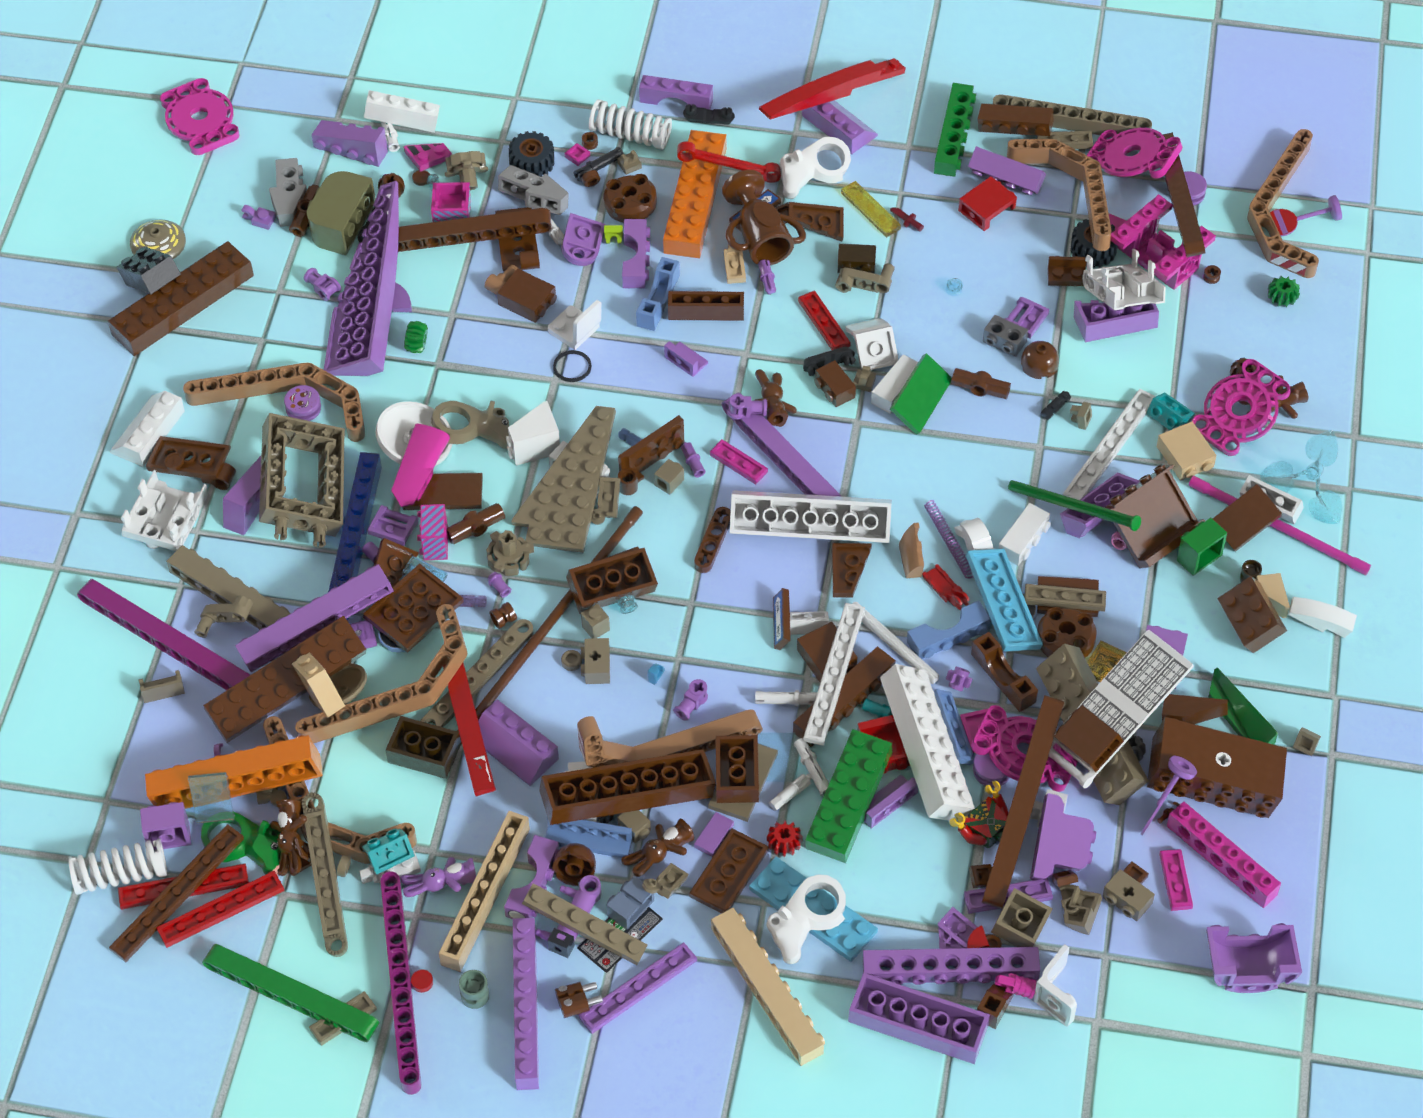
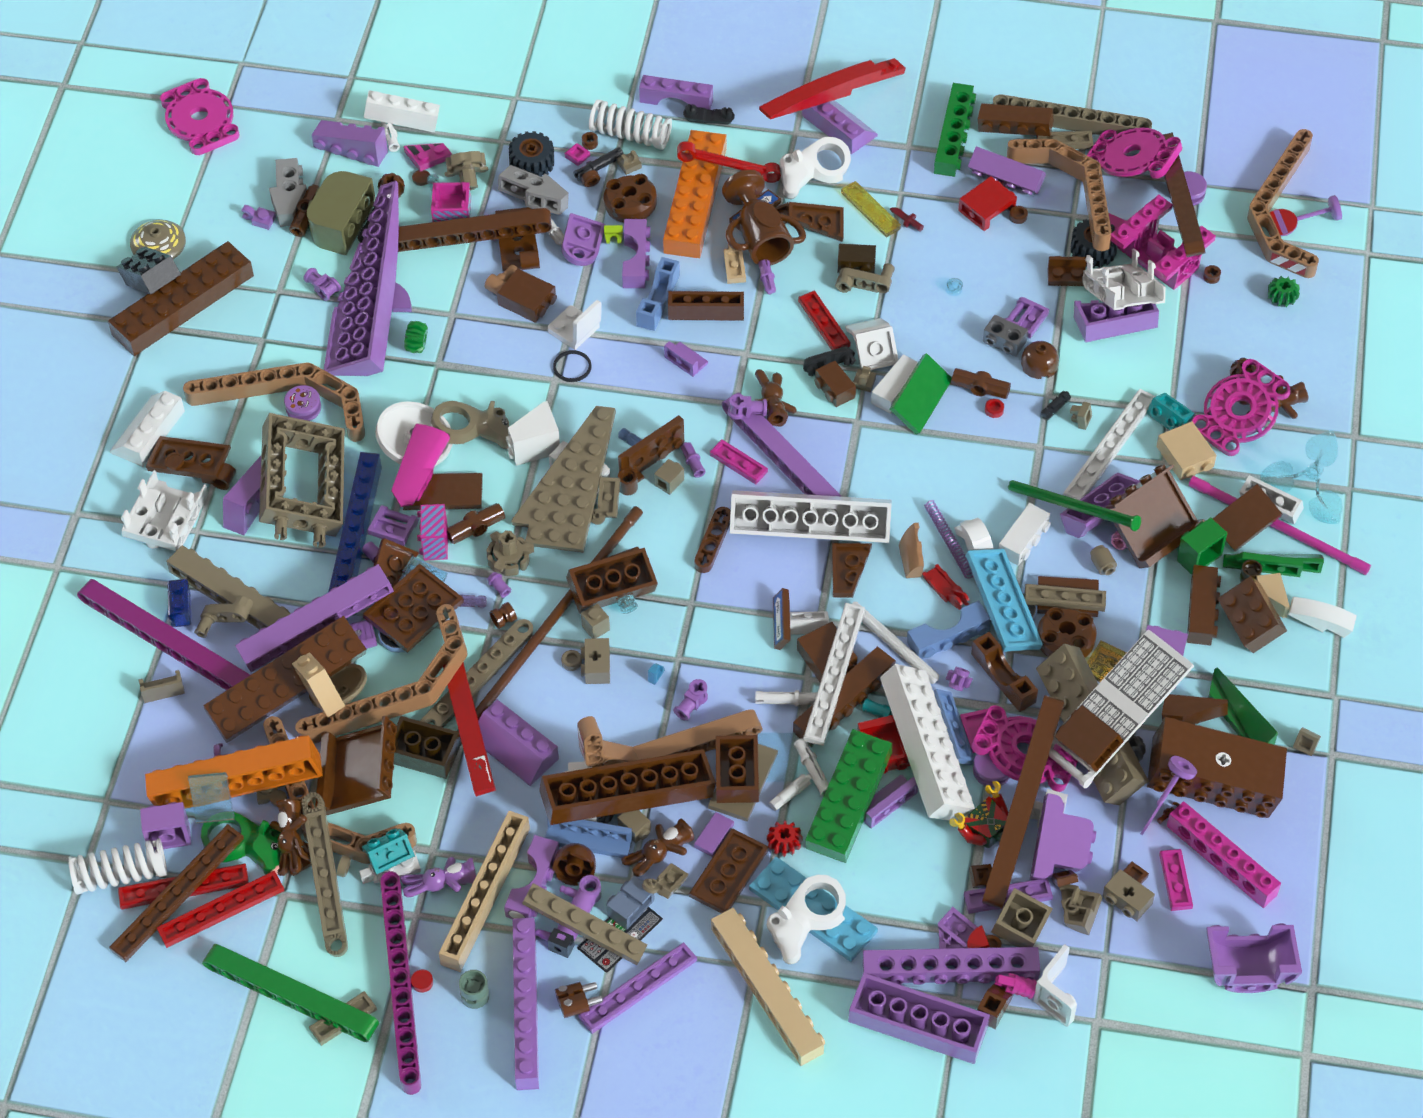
none -> clear blue brick [167,579,192,627]
none -> reddish brown panel [315,716,397,815]
none -> red tile [985,399,1004,418]
none -> reddish brown tile [1009,206,1028,224]
none -> dark tan brick [1090,545,1117,575]
none -> reddish brown brick [1187,565,1221,646]
none -> green wedge [1223,552,1324,577]

